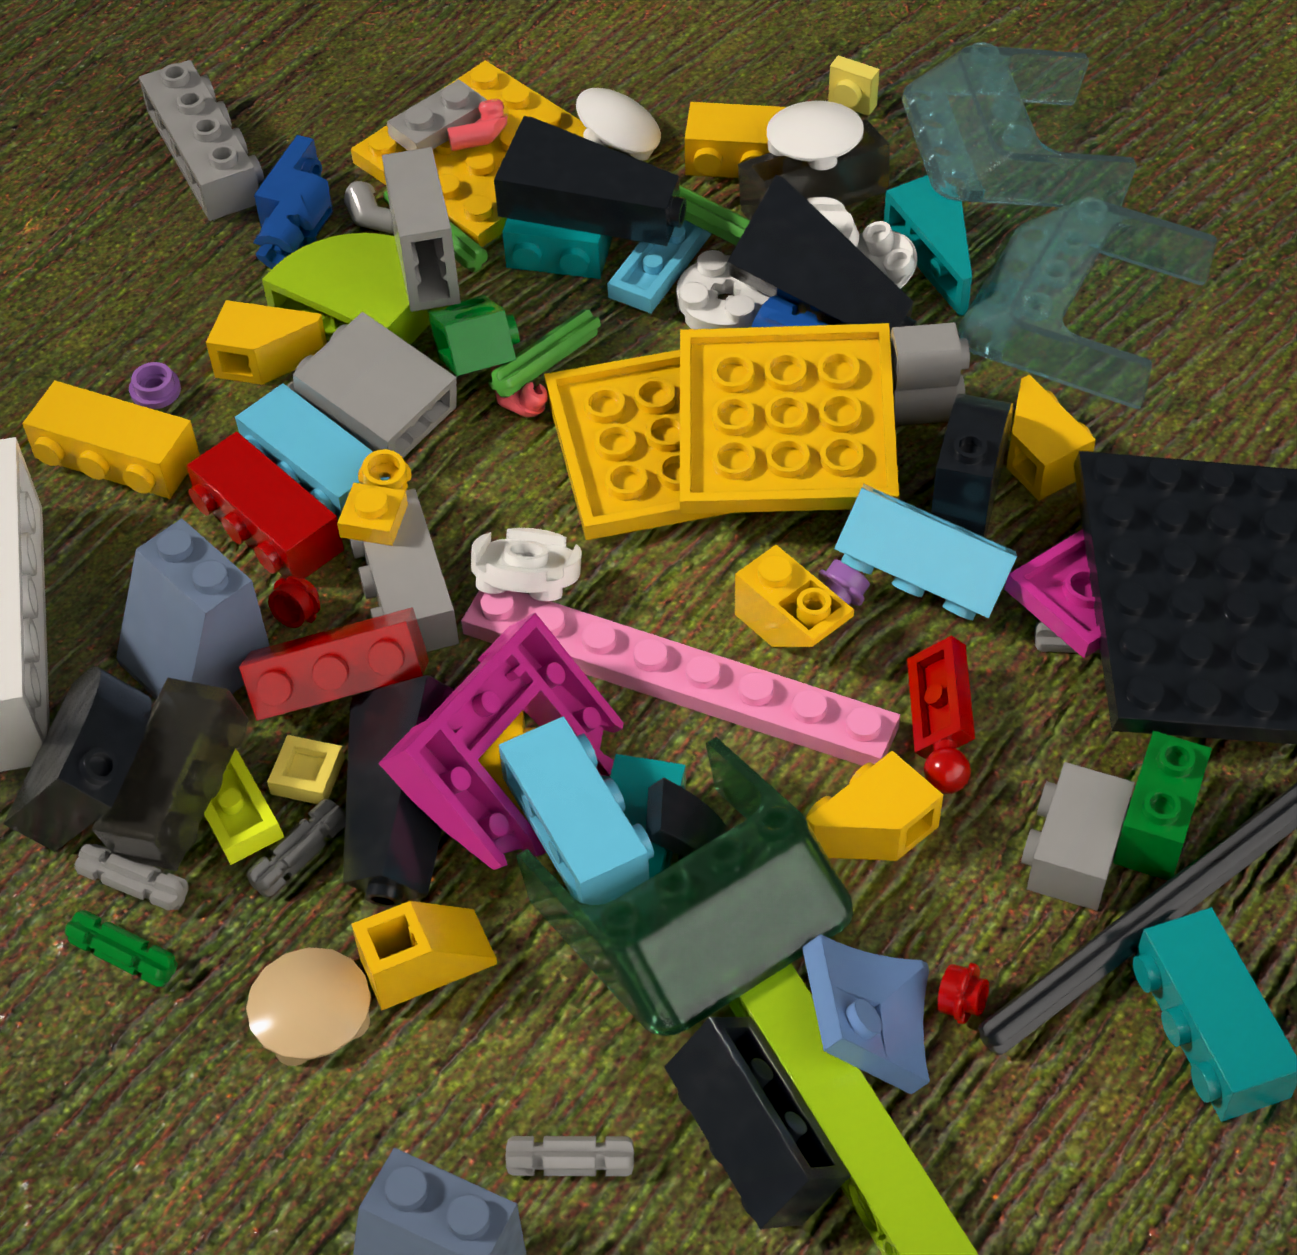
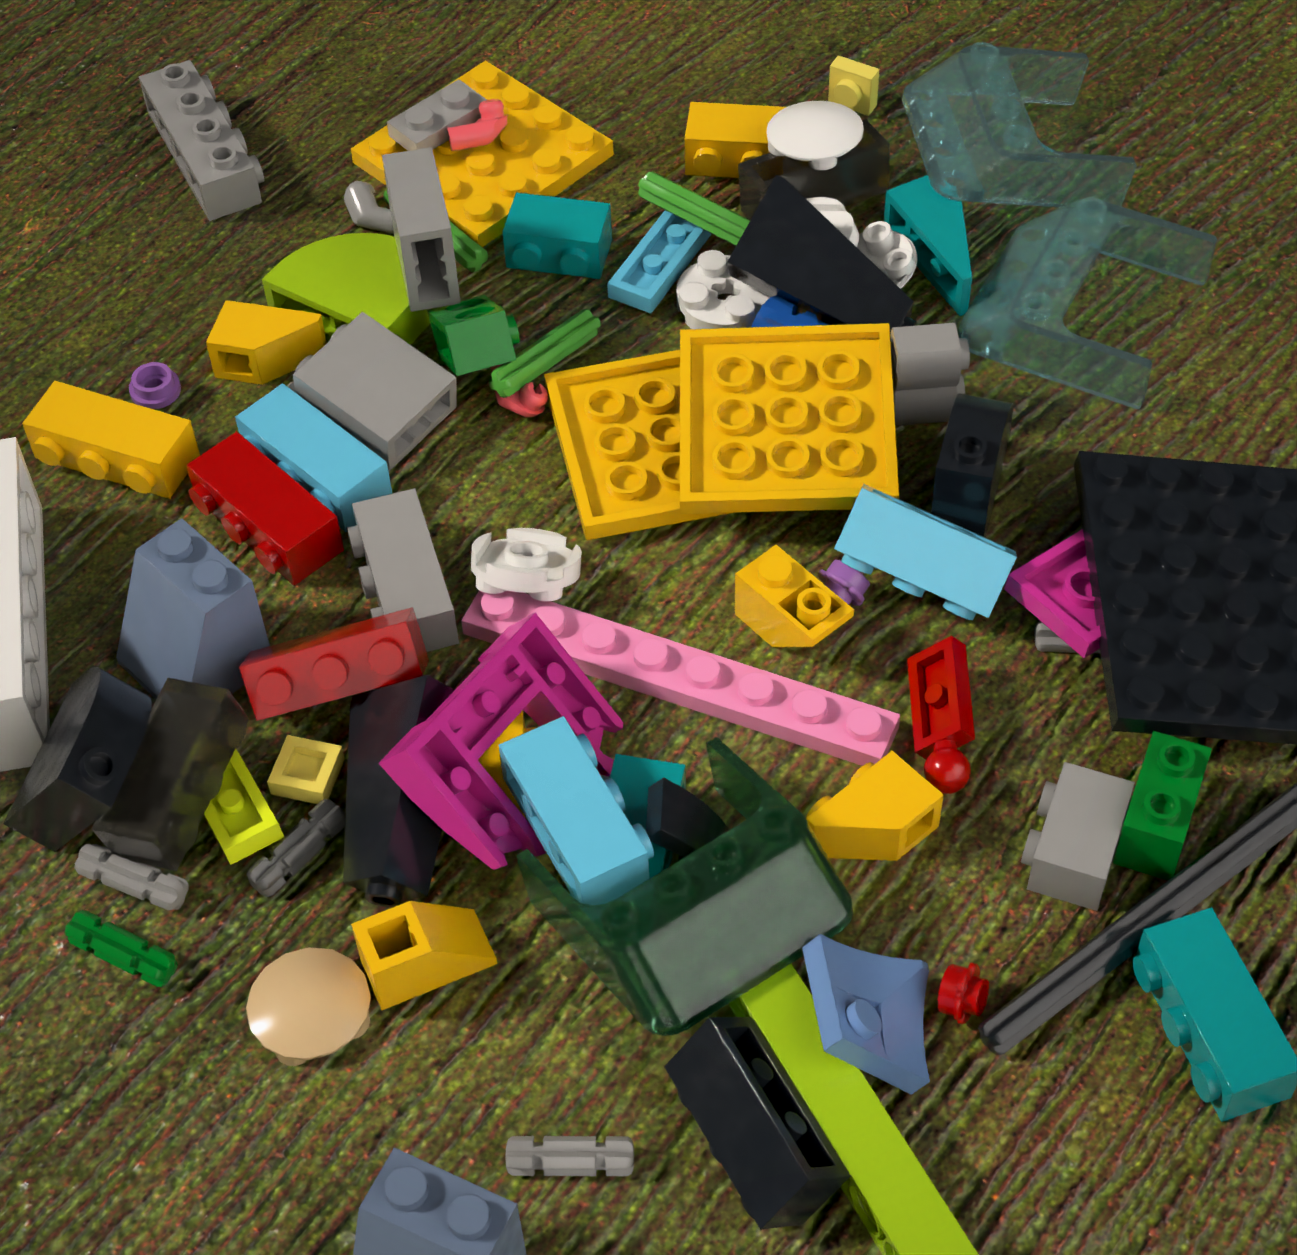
blue plate [253,135,333,269] -> none
red plate [268,576,320,628] -> none
yellow plate [337,482,408,546] -> none
yellow plate [358,449,412,491] -> none
black slope [494,116,687,246] -> none
white dish [576,88,661,161] -> none
yellow slope [1006,374,1096,501] -> none

